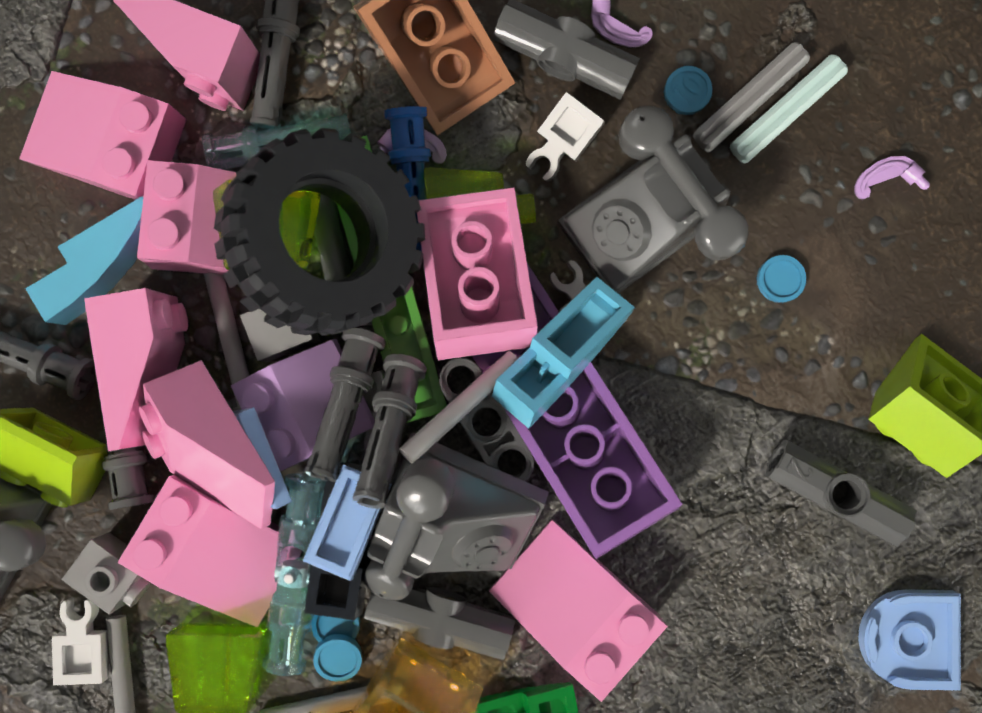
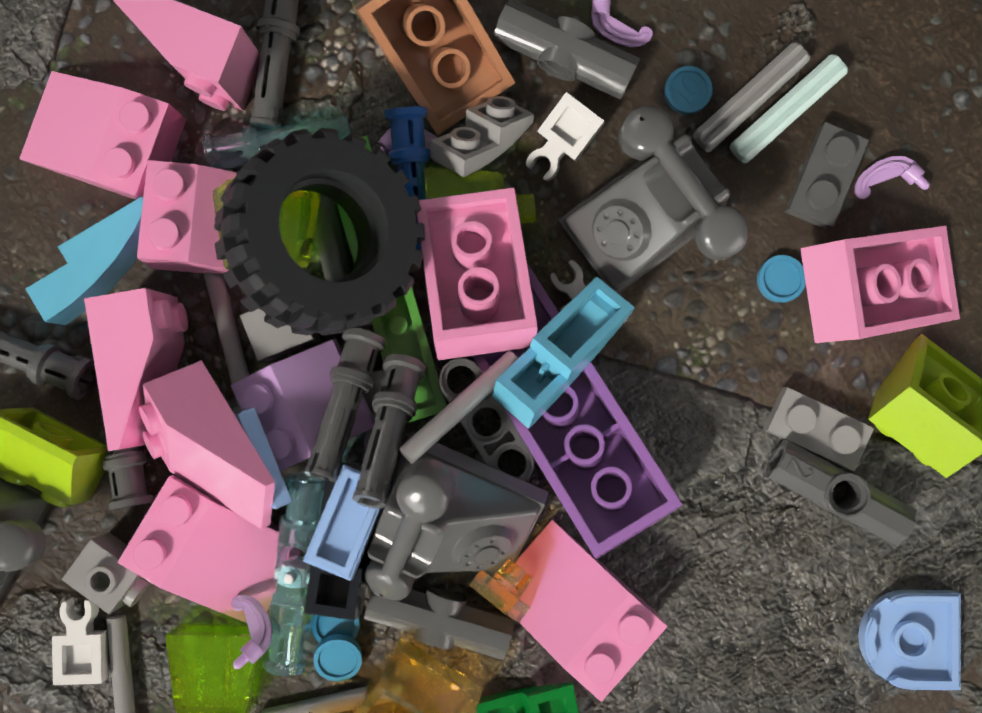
none -> lavender piece [231,595,273,669]
none -> light grey slope [430,96,534,178]
none -> clear yellow tile [470,559,533,623]
none -> light grey plate [762,387,874,471]
none -> dark grey plate [784,122,869,230]
none -> bright pink slope [800,226,960,343]

